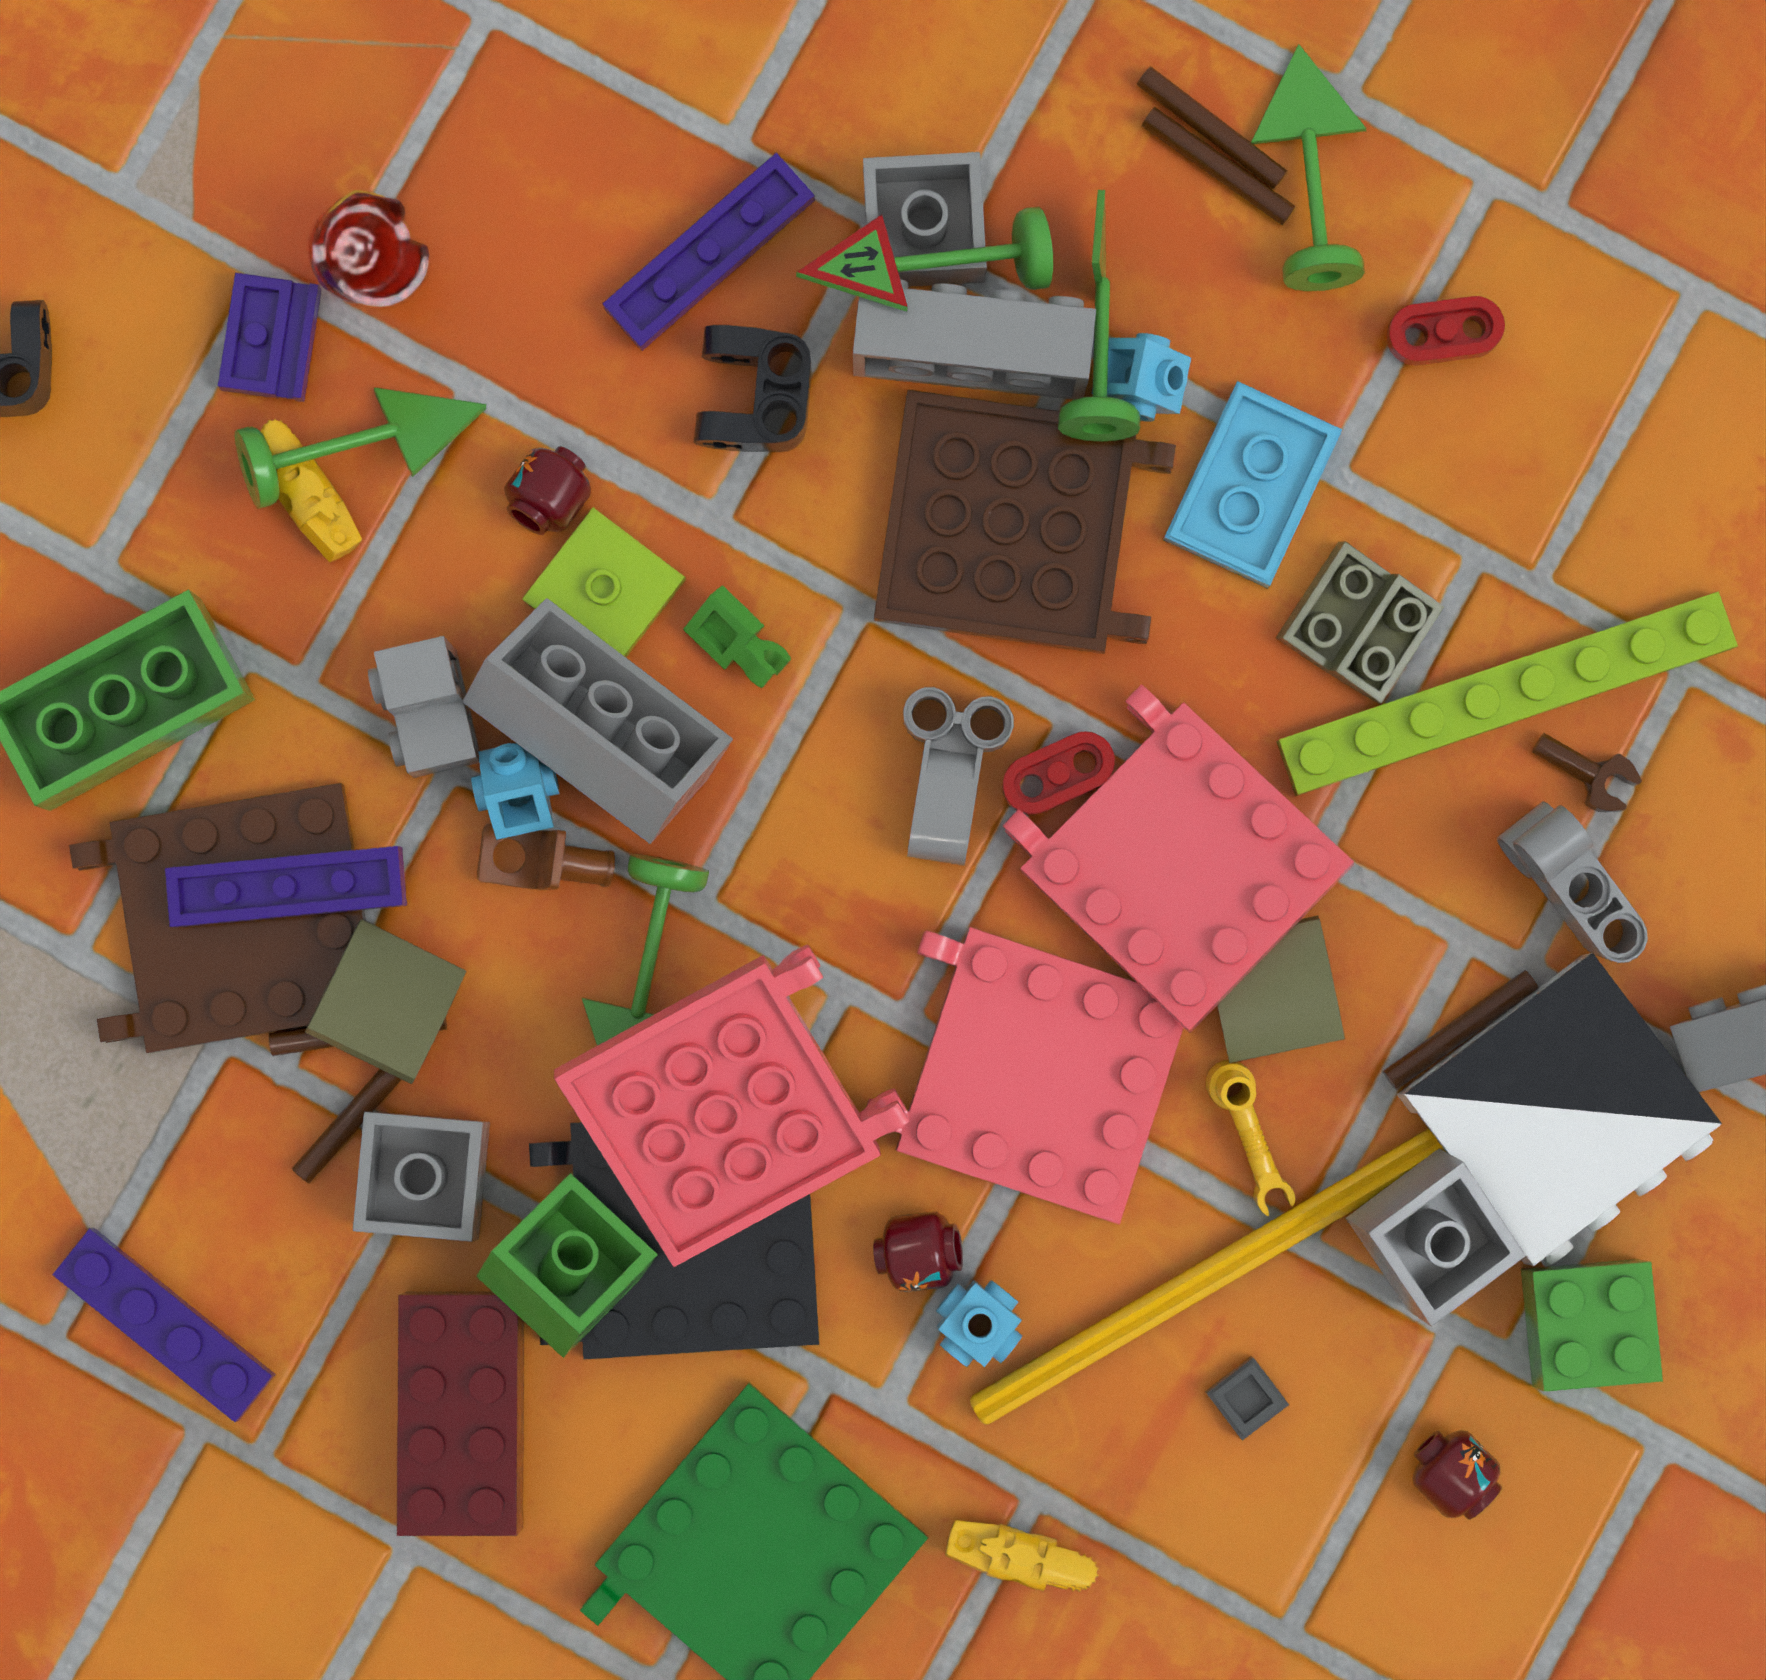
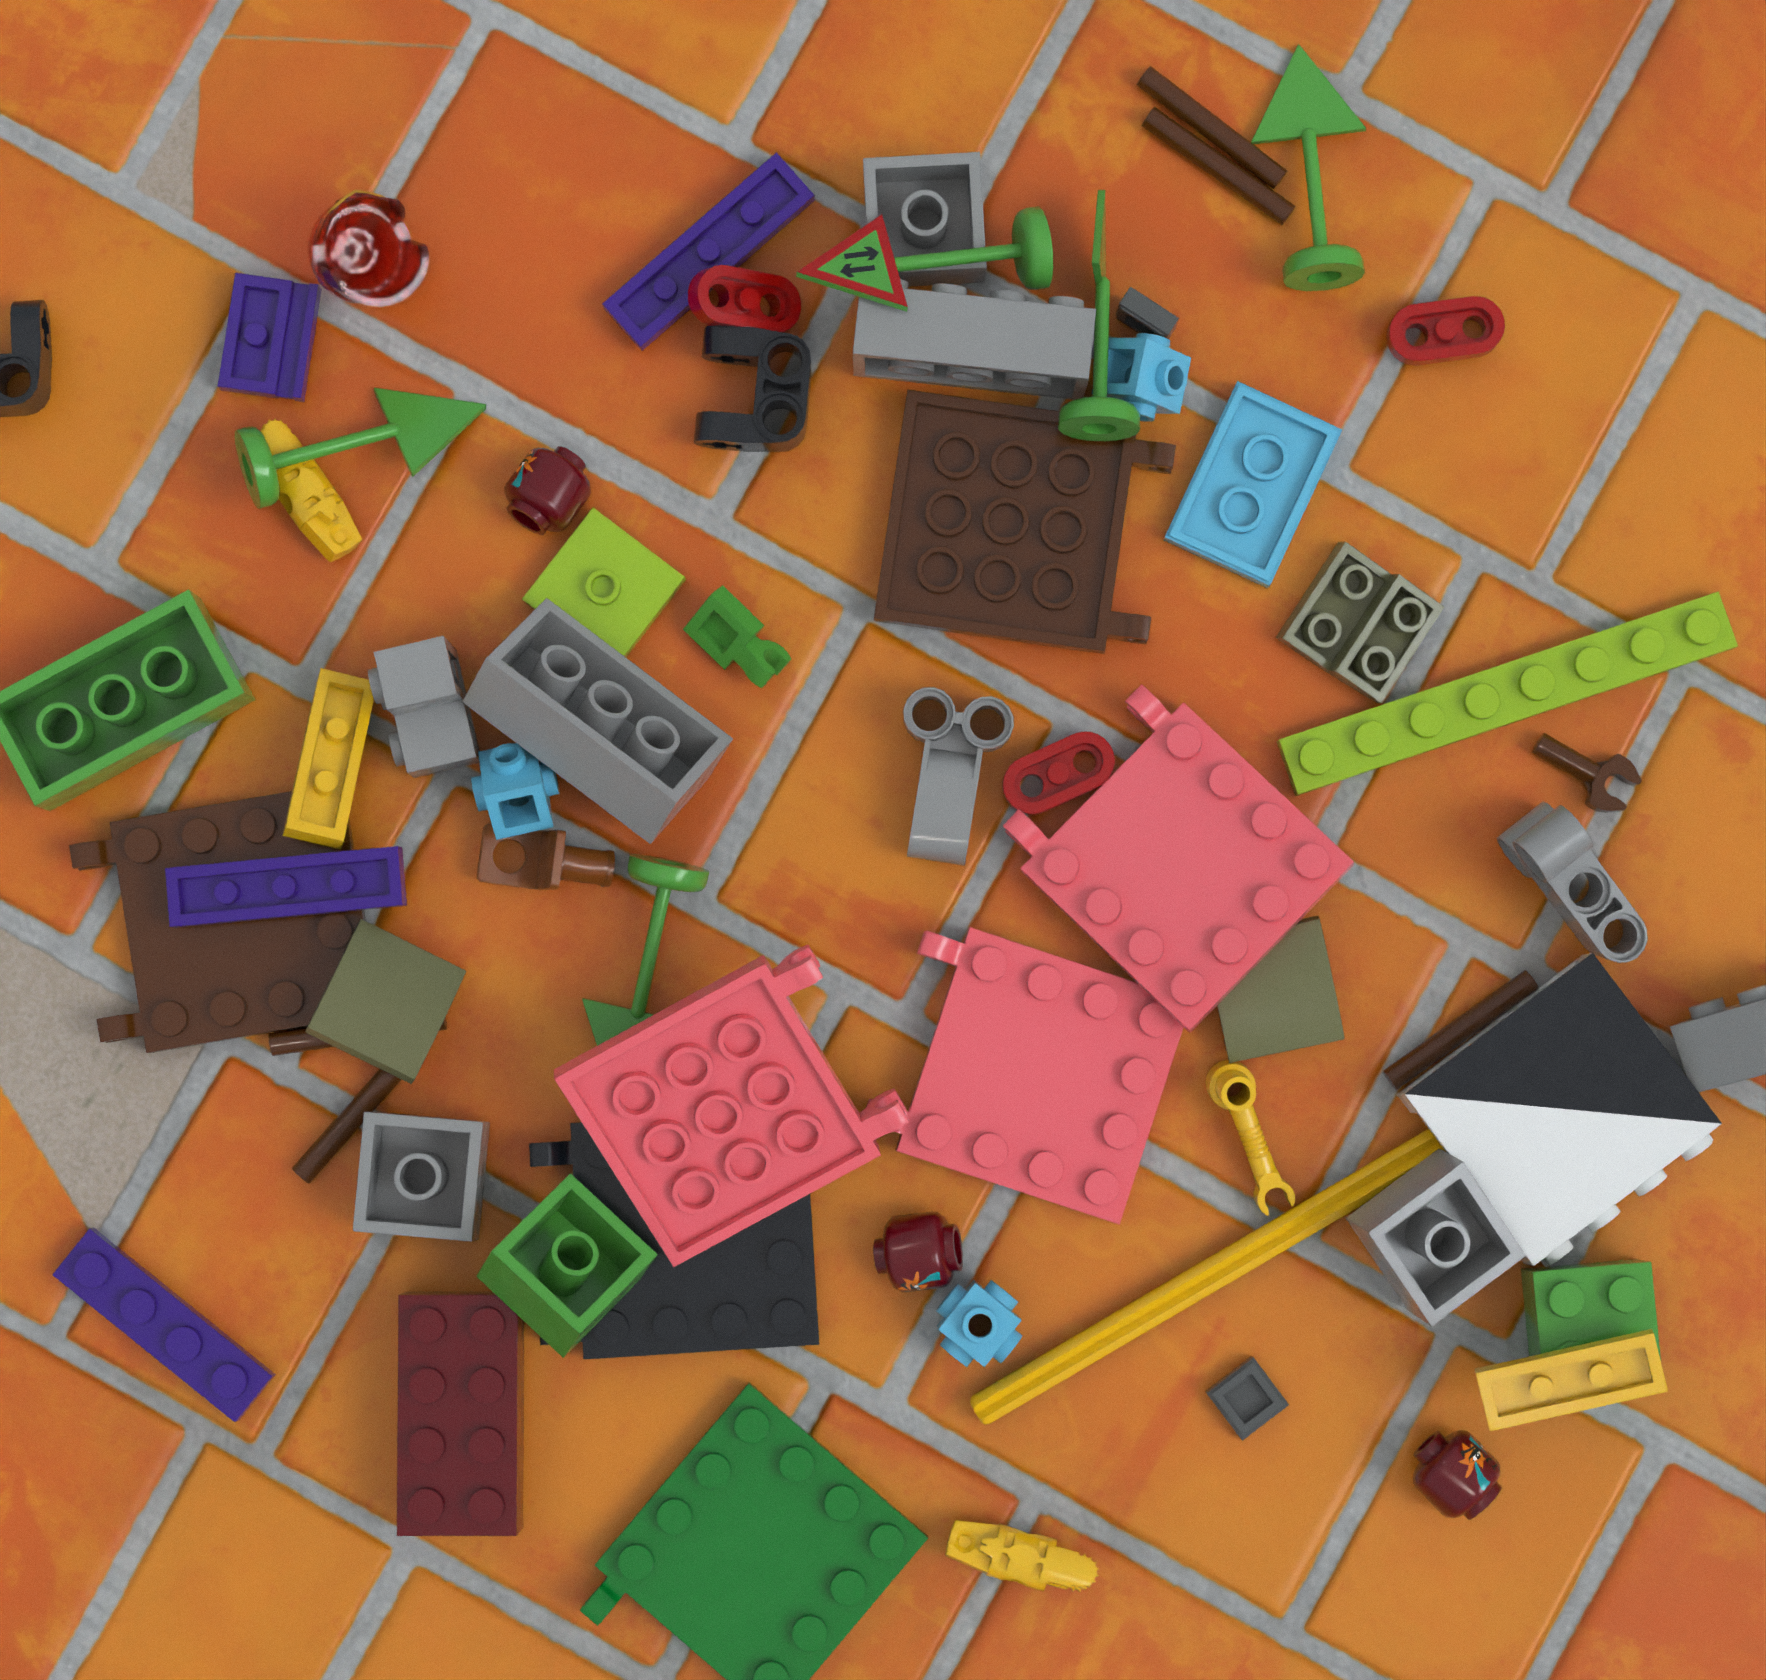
none -> yellow plate [283,668,374,849]
none -> red plate [688,265,801,332]
none -> dark grey tile [1116,287,1179,339]
none -> yellow plate [1475,1329,1668,1431]

